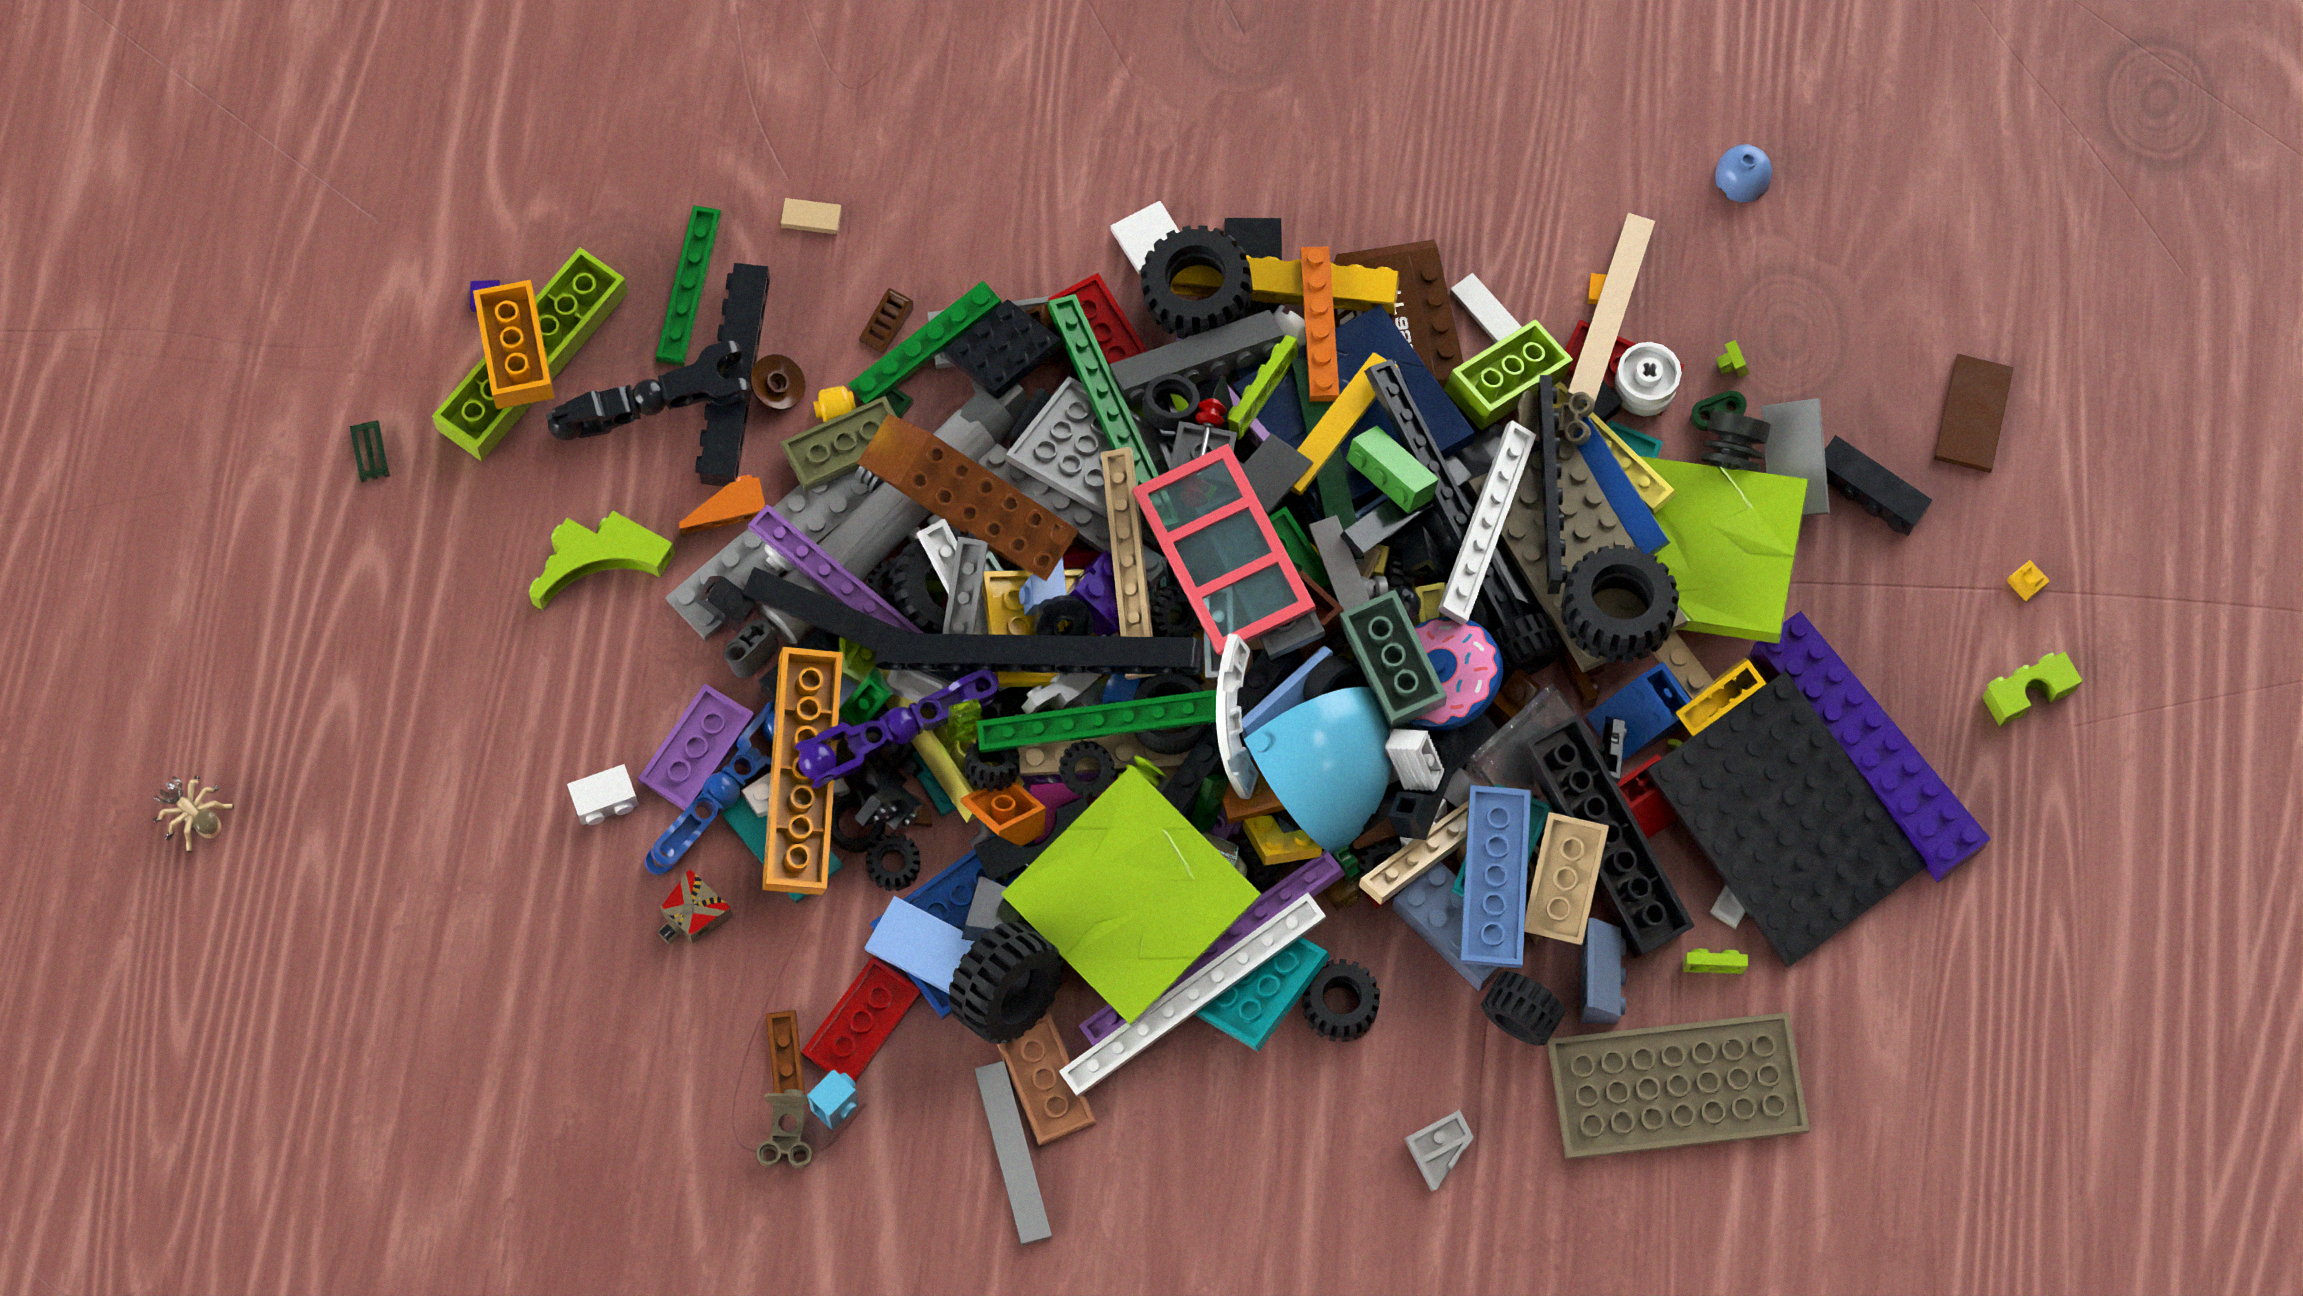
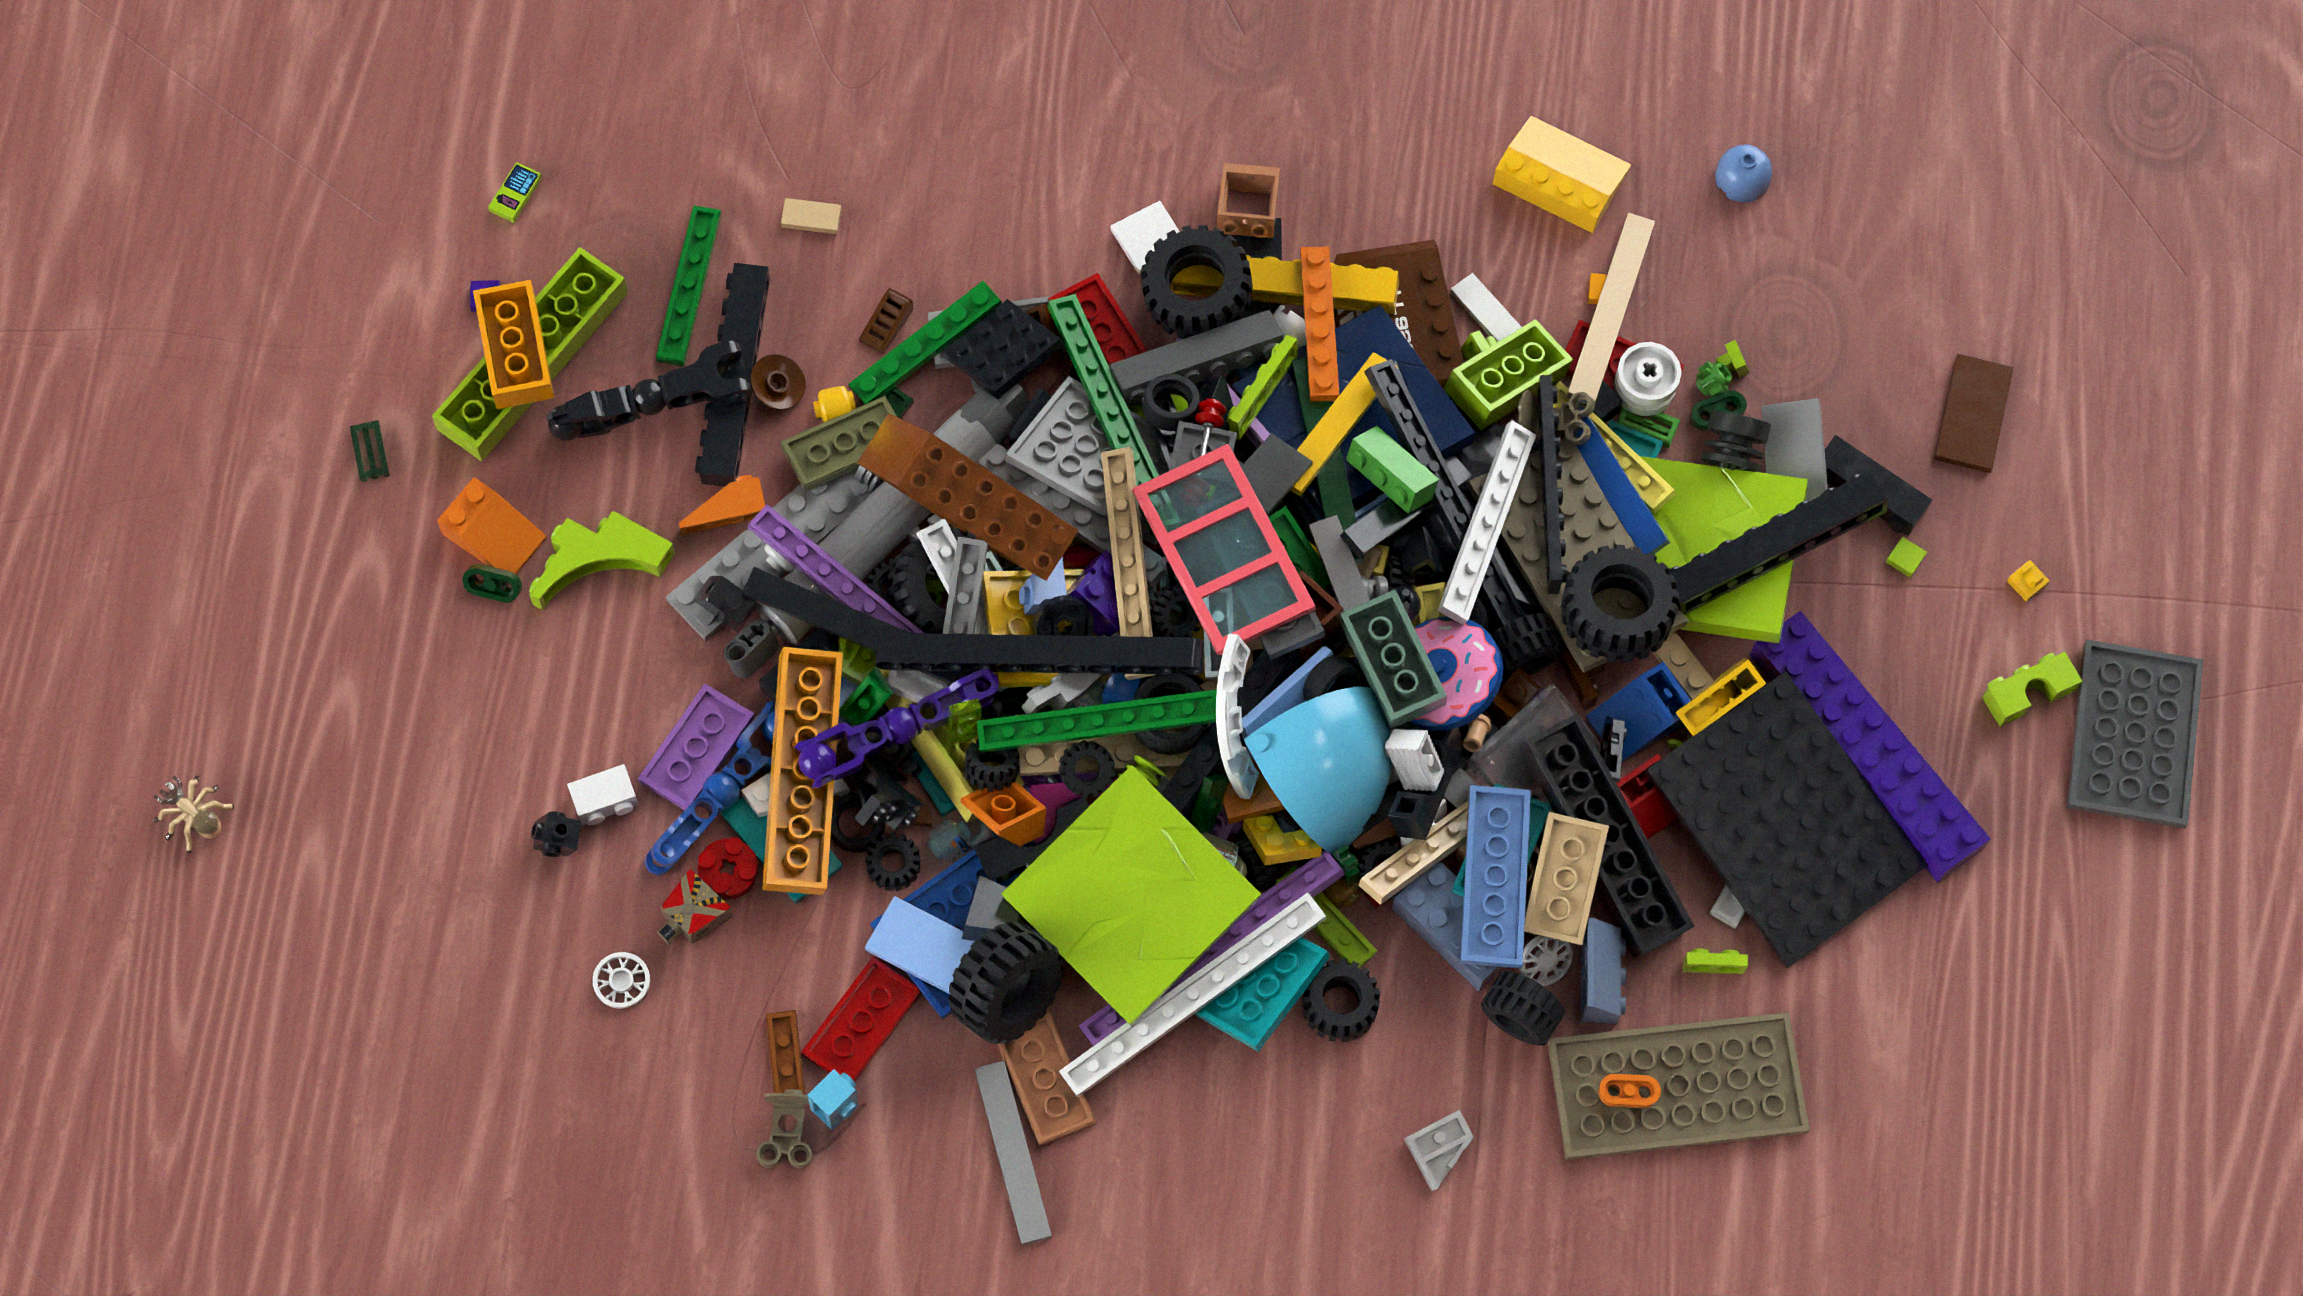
none -> orange slope [437,477,547,575]
none -> dark green plate [462,564,522,603]
none -> tile [488,162,542,223]
none -> black brick [531,811,581,857]
none -> white wheel [593,952,650,1009]
none -> red plate [697,837,759,899]
none -> clear light blue head [927,818,973,862]
none -> nougat window [1217,163,1280,238]
none -> lime tile [1274,865,1378,969]
none -> lime tile [1460,330,1497,361]
none -> light nougat pin [1463,714,1491,752]
none -> yellow slope [1492,116,1631,233]
none -> white wheel [1519,935,1573,986]
none -> orange plate [1598,1074,1661,1108]
none -> bright green tile [1617,408,1681,448]
none -> black brick [1668,471,1888,615]
none -> bright green gear [1696,361,1732,397]
none -> lime tile [1886,537,1927,578]
none -> dark grey plate [2066,639,2203,829]

